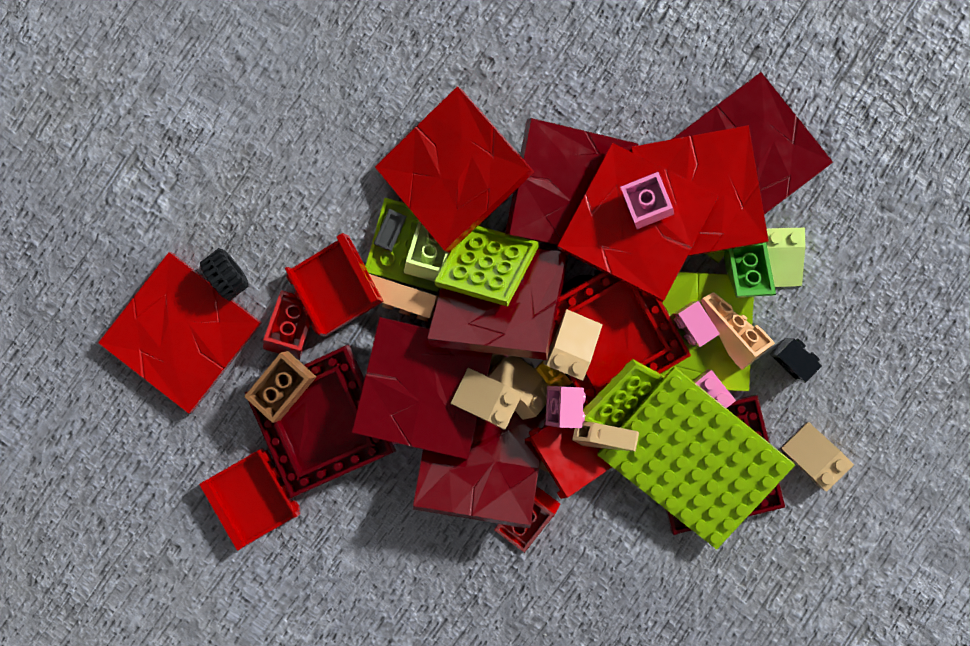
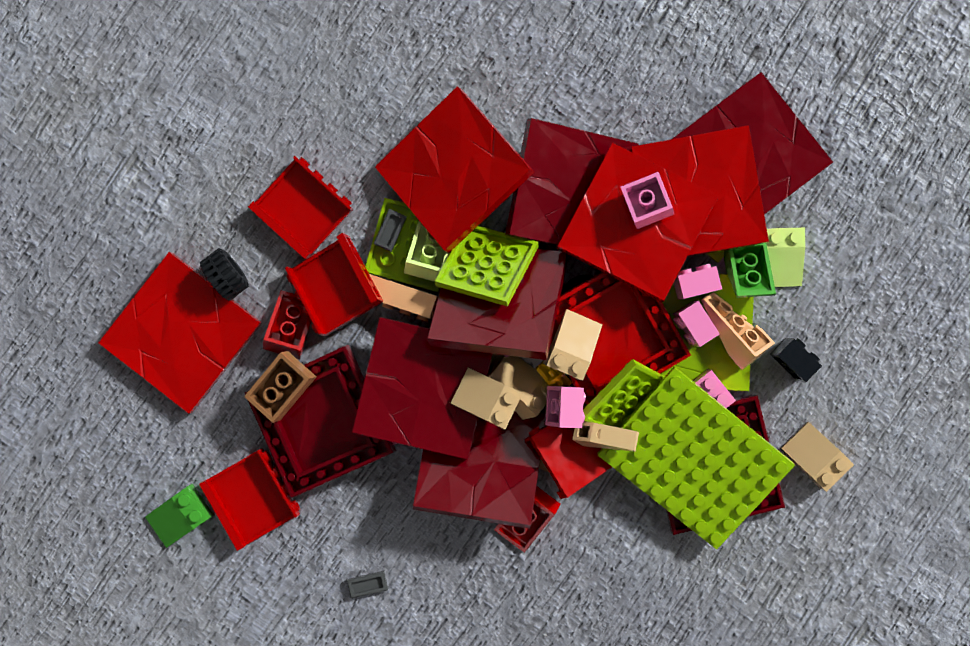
none -> bright green slope [145,484,214,548]
none -> red panel [248,156,353,259]
none -> dark grey tile [347,570,389,598]
none -> bright pink brick [674,264,722,299]

